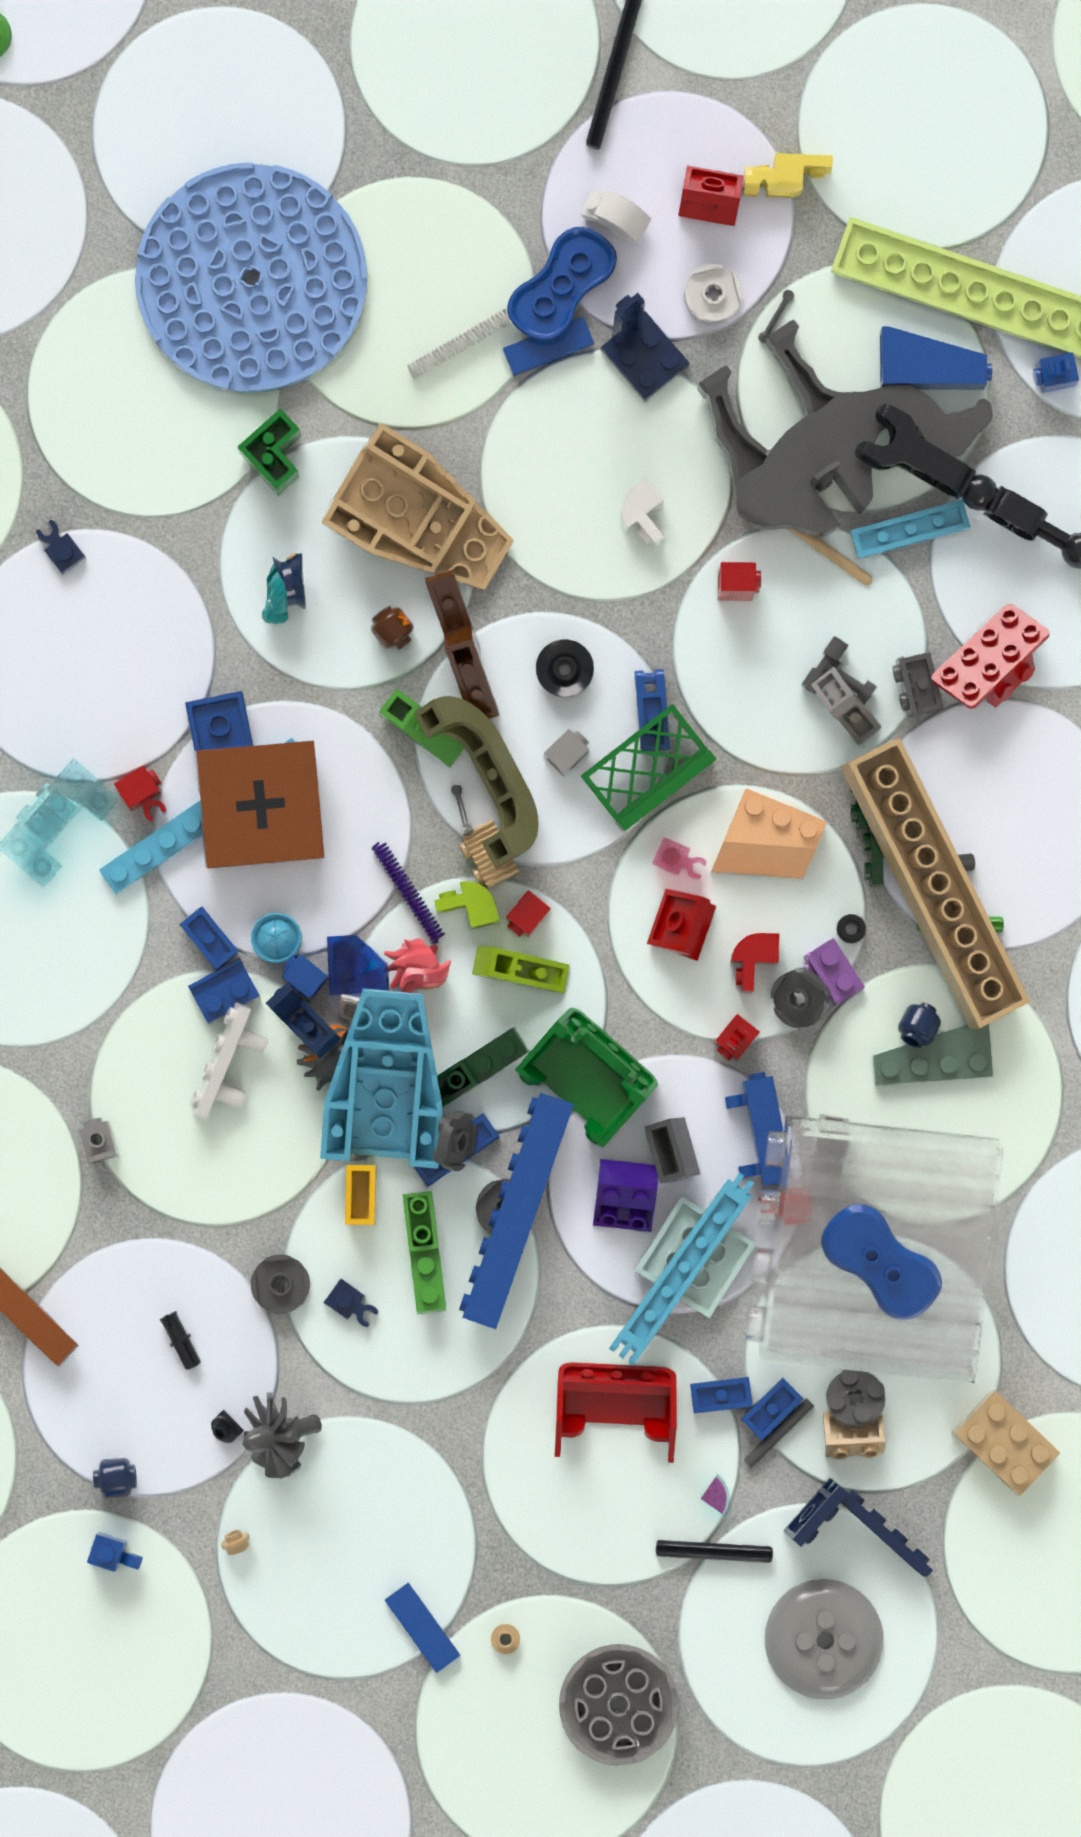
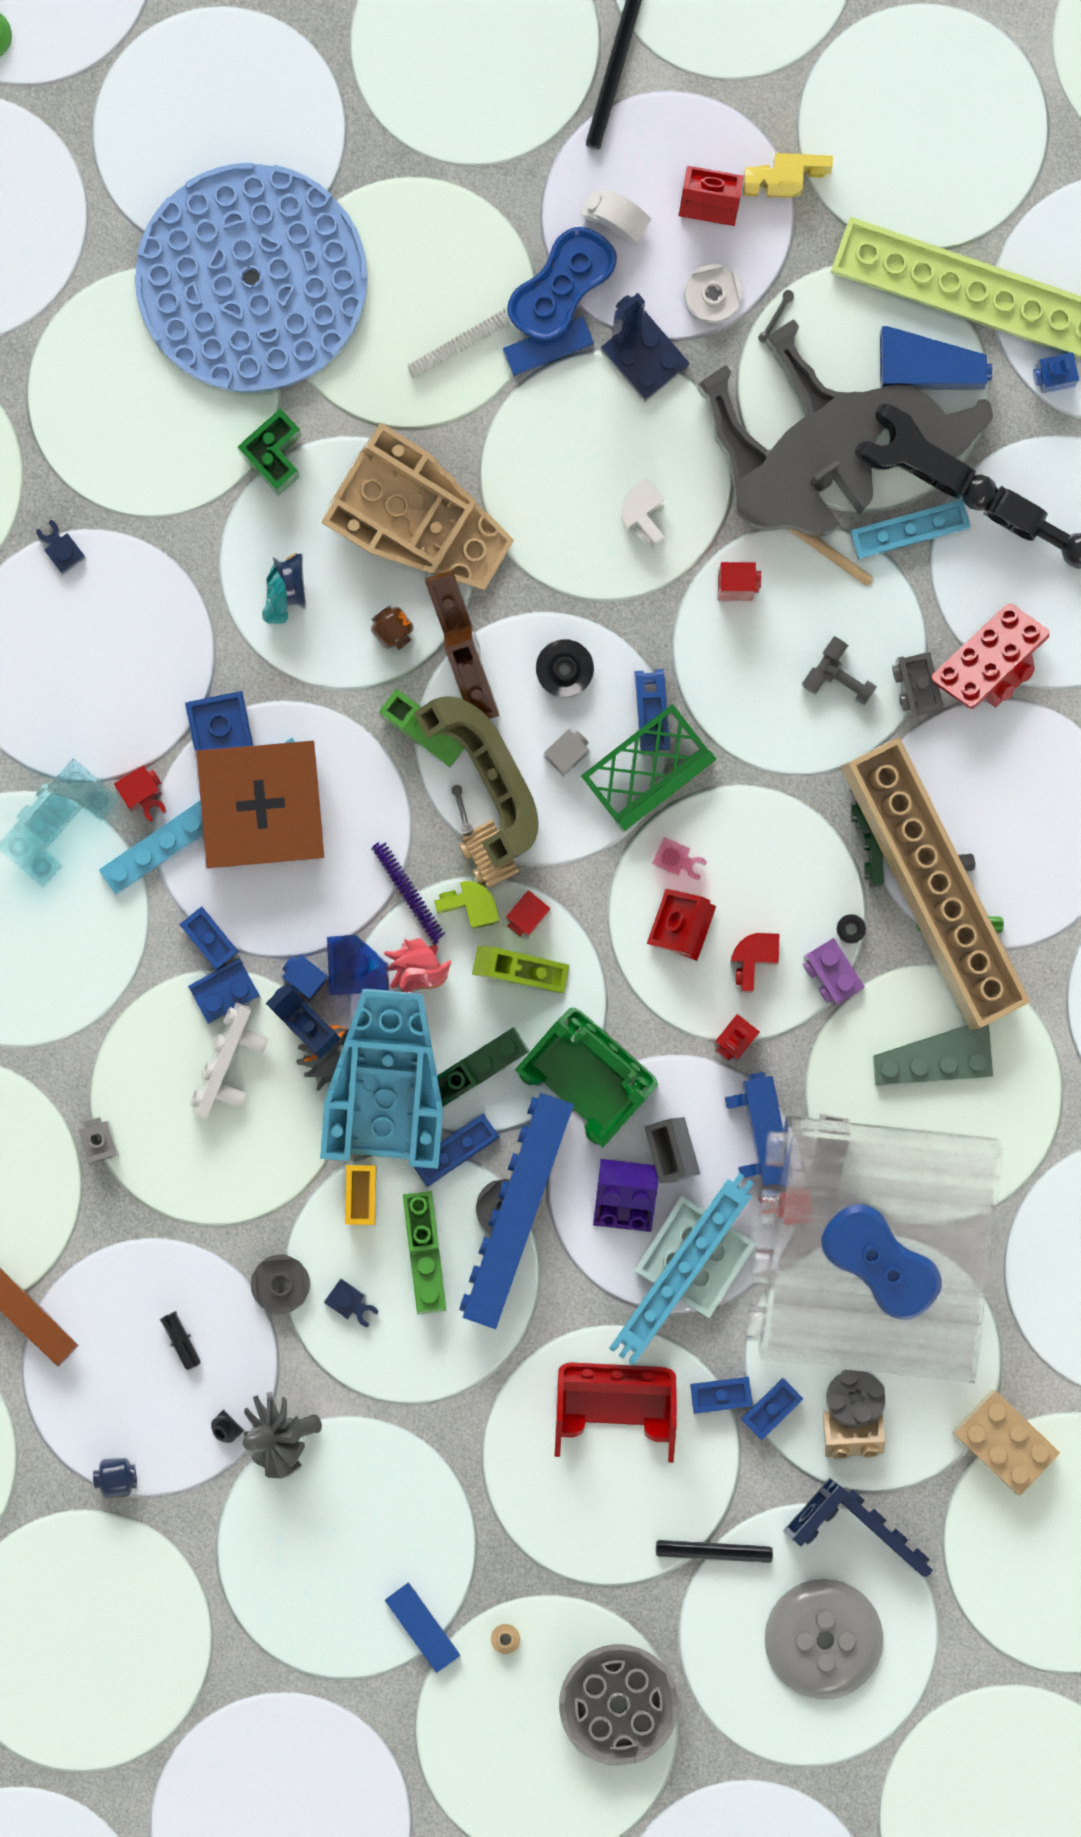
blue brick [87,1532,143,1572] -> none
tan plate [221,1530,250,1555] -> none
medium azure hat [251,912,302,964] -> none
white slope [338,994,360,1020] -> none
dark grey plate [433,1111,477,1171] -> none
clear light blue tile [700,1474,730,1516] -> none
light nougat wedge [711,788,827,879] -> none
dark grey bar [743,1398,814,1468] -> none
dark grey plate [771,968,831,1028] -> none
light grey bracket [811,667,882,745] -> none
dark blue head [898,1002,941,1048] -> none

